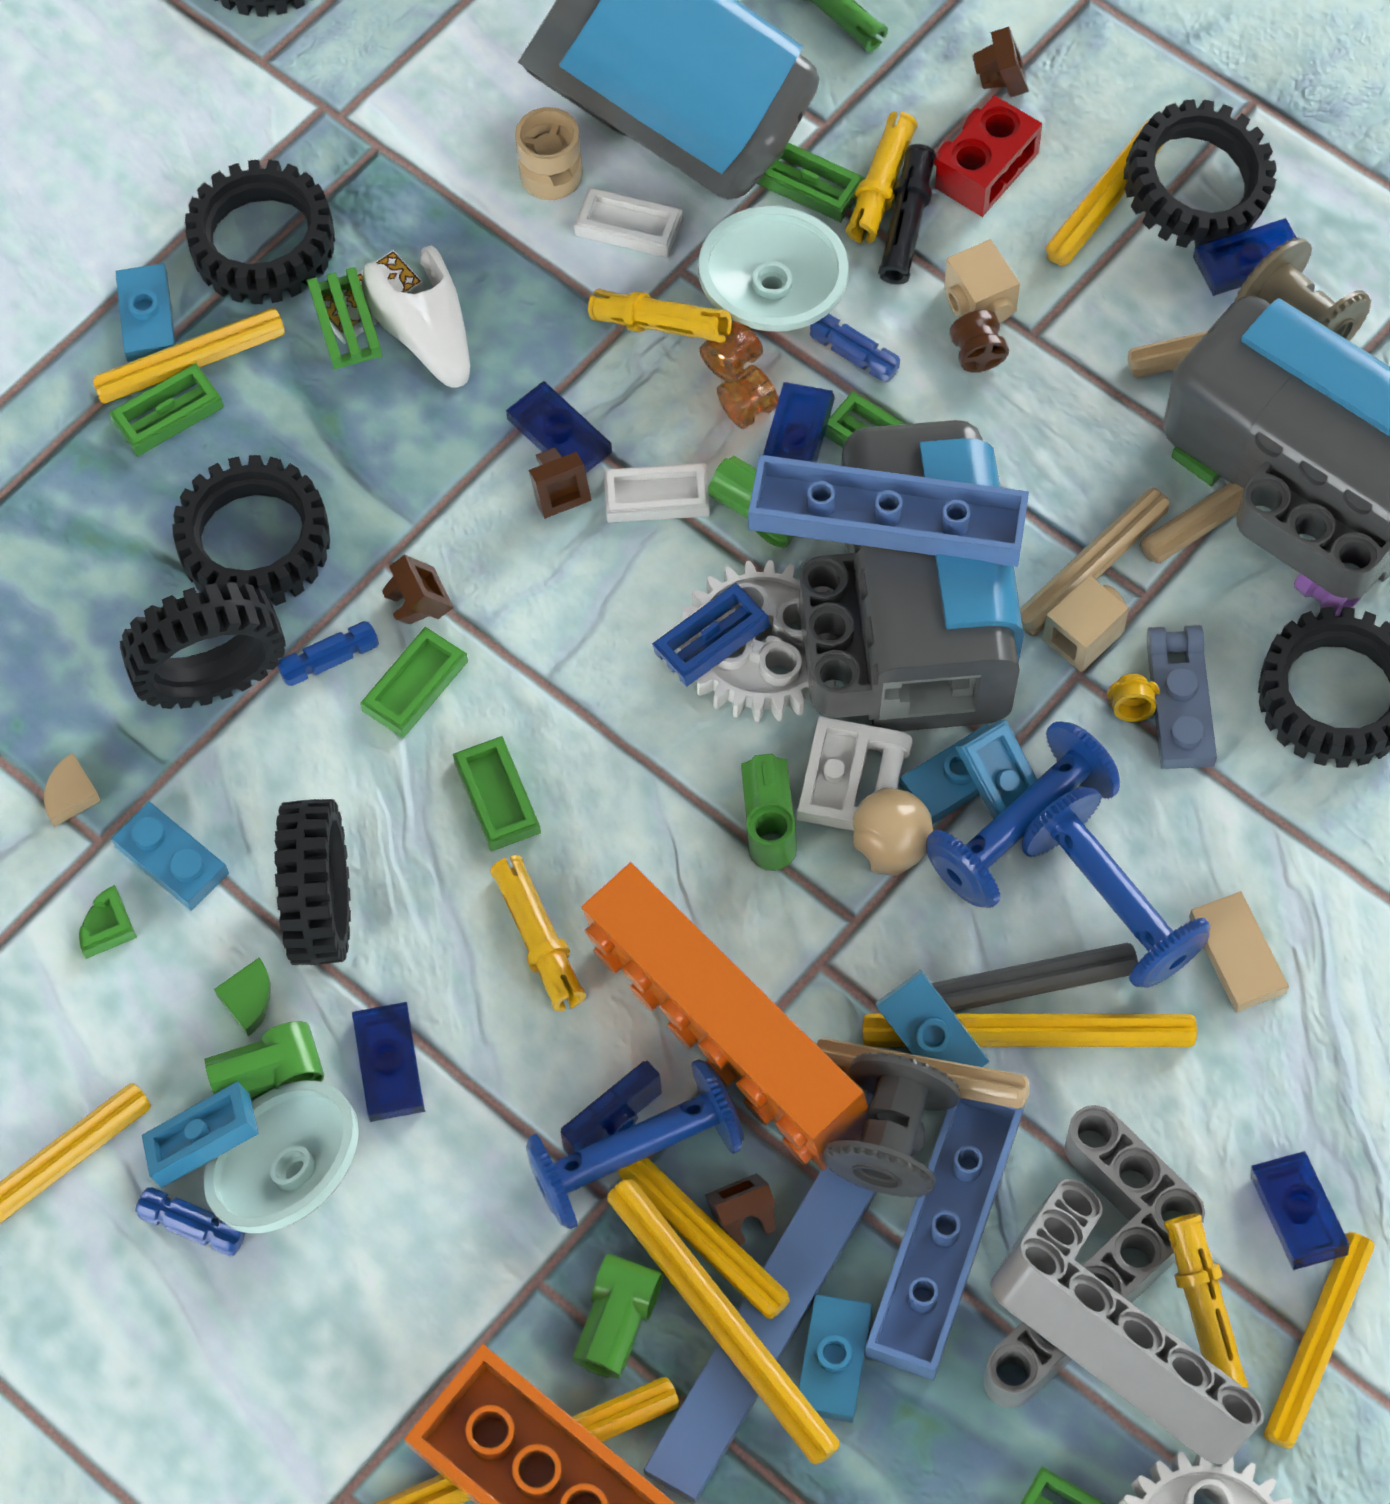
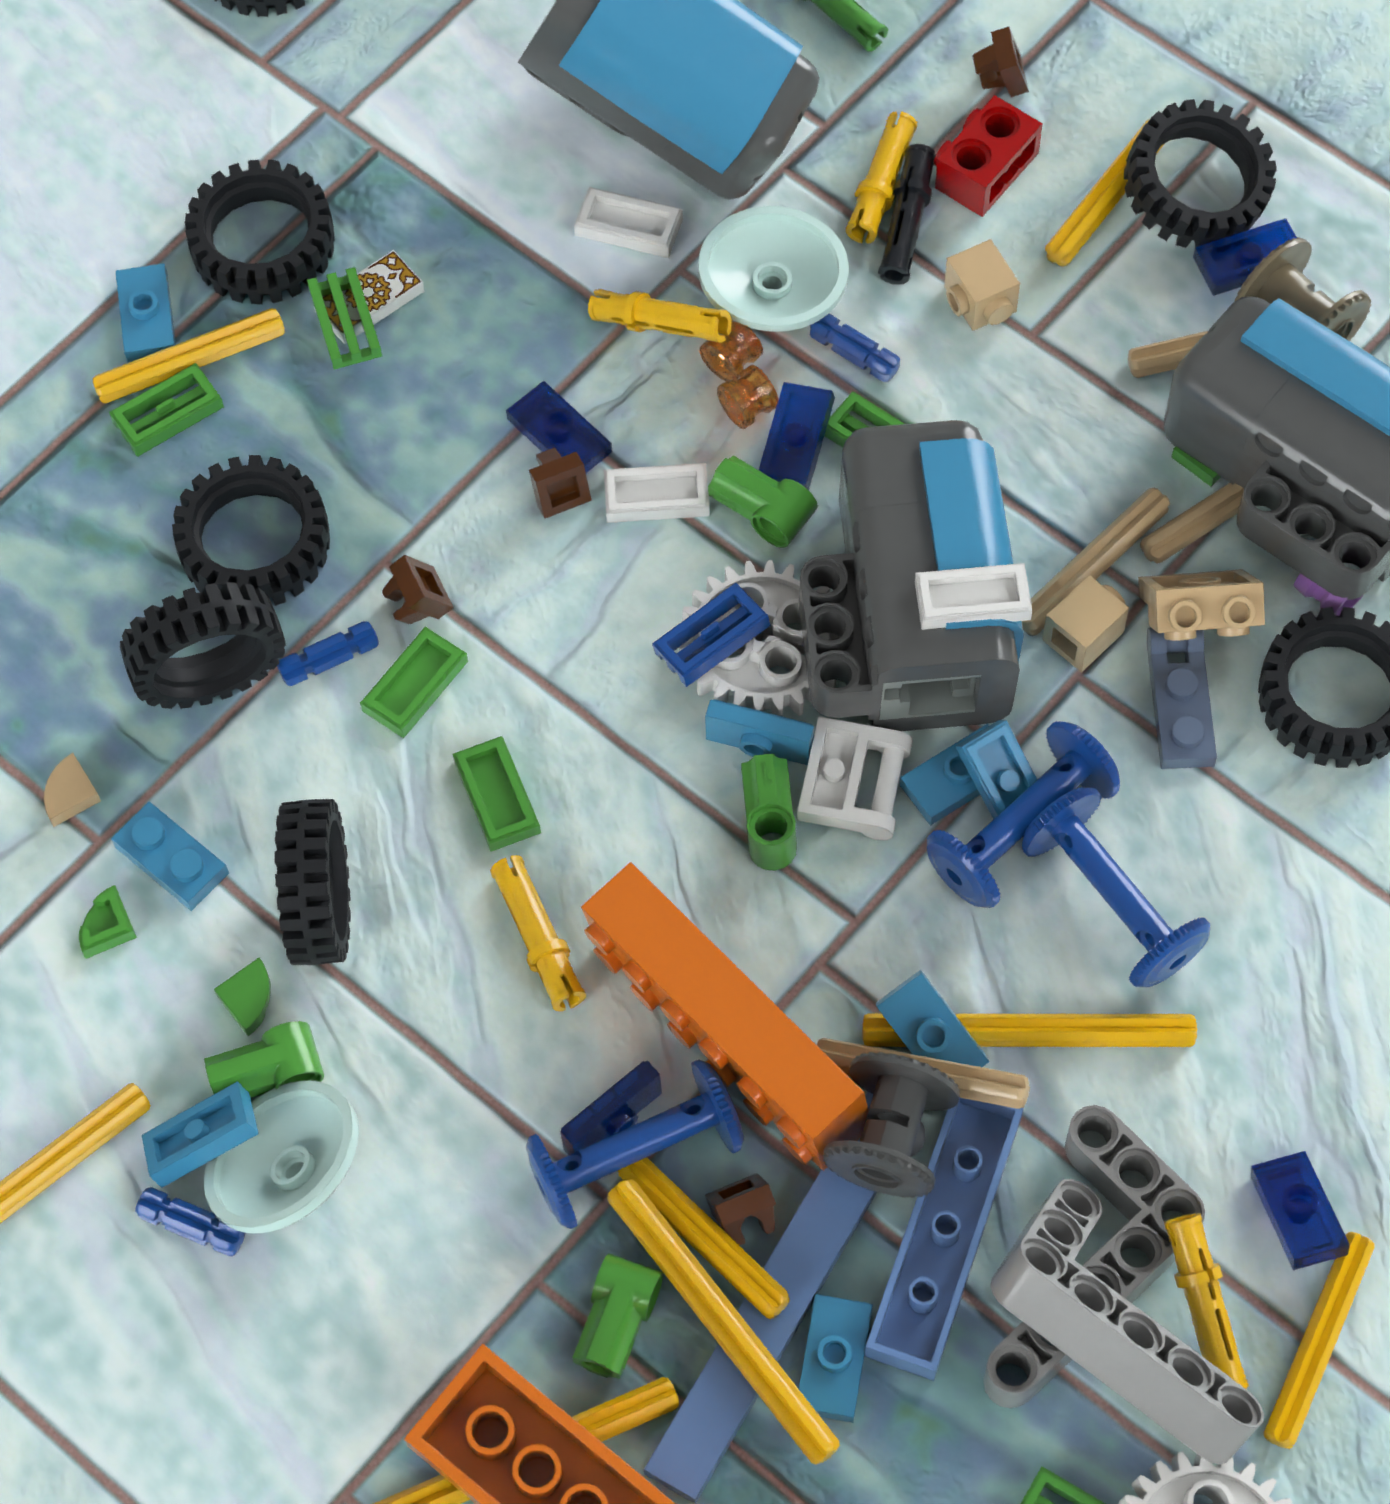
clear blue plate [352,1002,426,1122] -> none
white animal [362,245,470,388] -> none
tan wheel [515,107,583,200] -> none
medium blue piece [748,455,1029,567] -> none
bright green tile [756,142,865,223] -> none
tan hair [853,788,933,876] -> none
dark grey axle [932,943,1138,1012] -> none
reddish brown wheel [949,310,1009,373] -> none
yellow plate [1107,674,1160,722] -> none
tan tile [1189,891,1289,1013] -> none
none -> dark azure plate [705,699,814,765]
none -> white tile [915,563,1032,630]
none -> tan plate [1138,569,1265,641]

